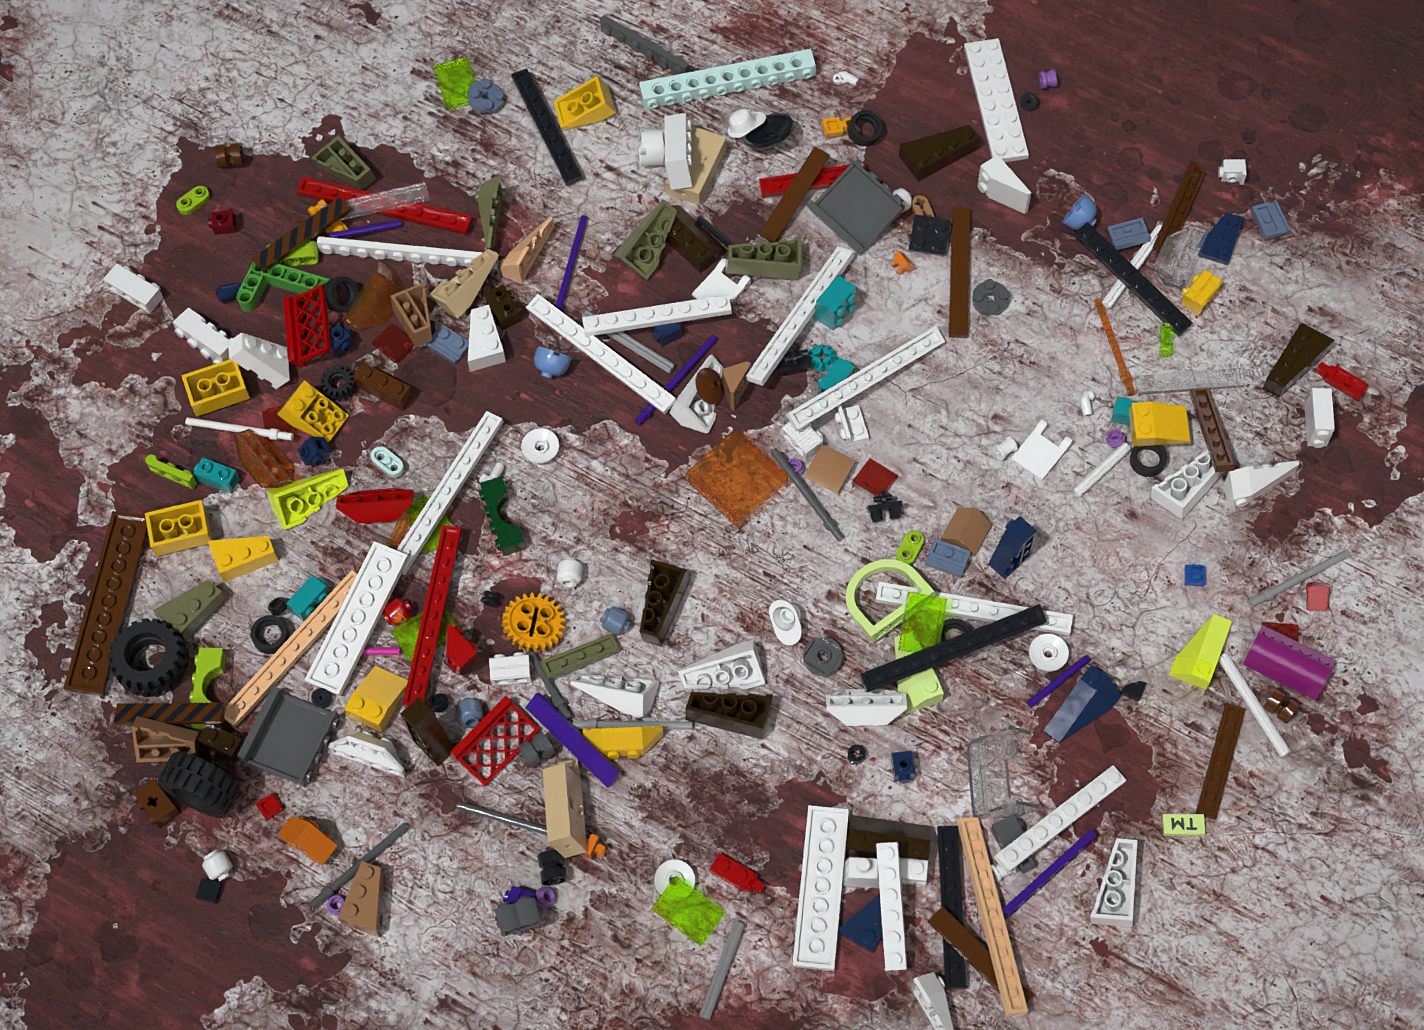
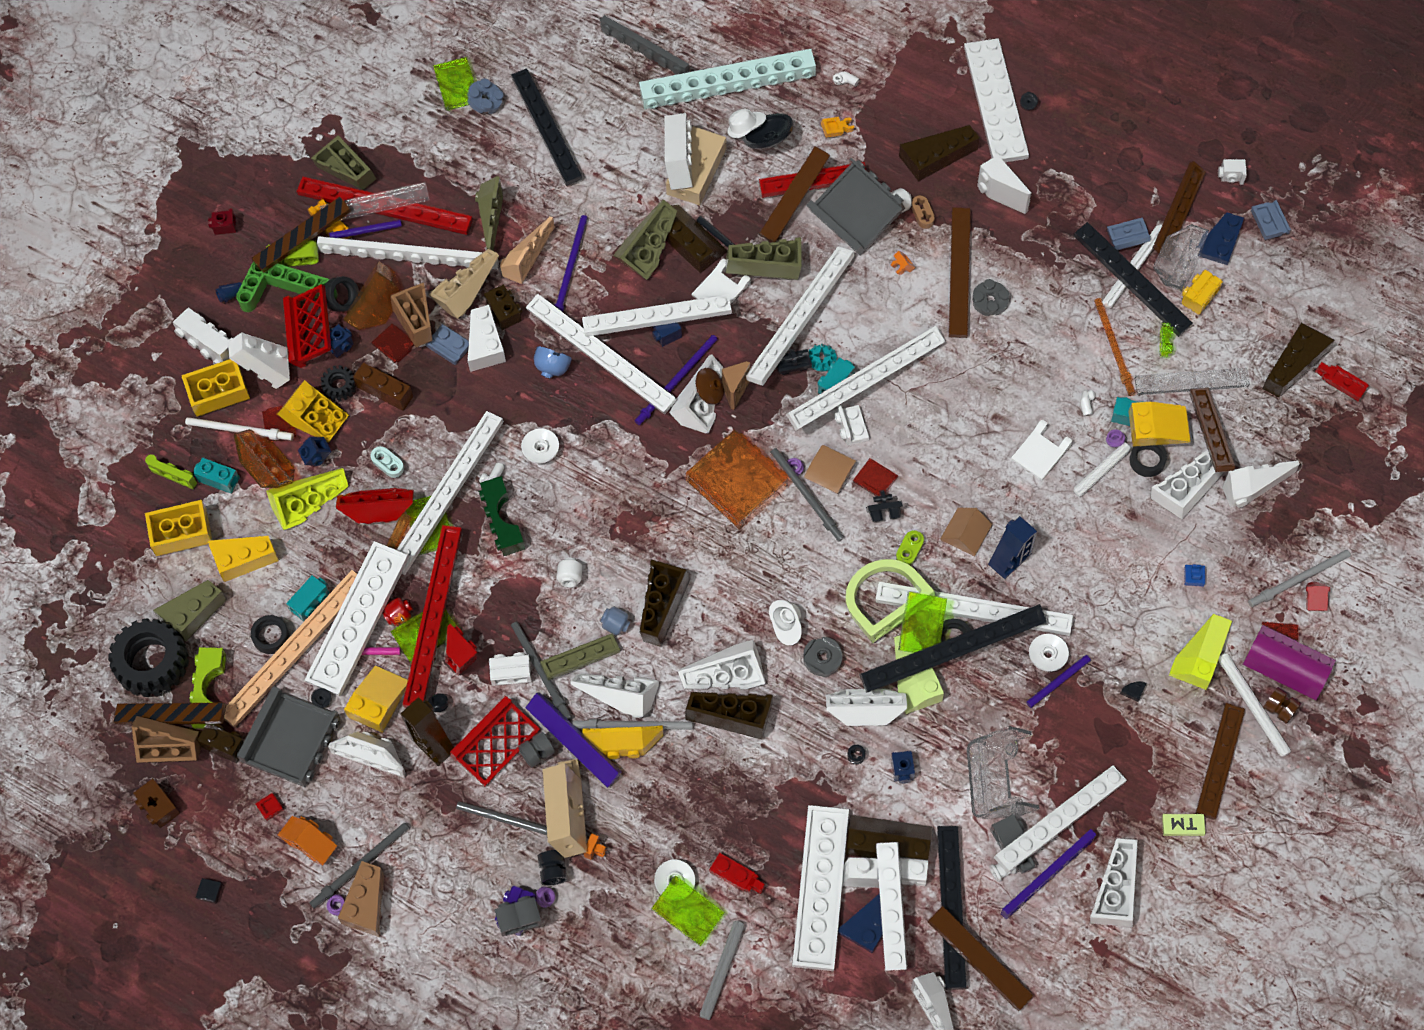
reddish brown plate [63,511,148,696] -> none
white brick [103,263,163,314] -> none
black tyre [158,751,240,818] -> none
lime plate [176,186,210,215] -> none
white head [202,849,233,881] -> none
reddish brown wheel [215,142,244,168] -> none
black tile [268,597,287,616] -> none
sand blue head [456,697,483,728] -> none
black bush [480,591,500,607] -> none
light orange gear [502,592,566,653] -> none
yellow slope [553,76,616,130] -> none
light grey axle [582,310,675,373] -> none
white brick [638,129,665,166] -> none
white brick [781,421,823,460] -> none
teal brick [815,275,857,330] -> none
black tyre [847,110,883,146] -> none
black plate [908,214,951,257] -> none
sand blue plate [925,538,971,578] -> none
light nougat plate [957,817,1028,1016] -> none
white bush [992,436,1018,460] -> none
medium lavender wheel [1039,69,1057,89] -> none
dark blue wedge [1043,665,1122,743] -> none
medium blue cylinder [1062,194,1097,231] -> none
white brick [1304,388,1335,448] -> none

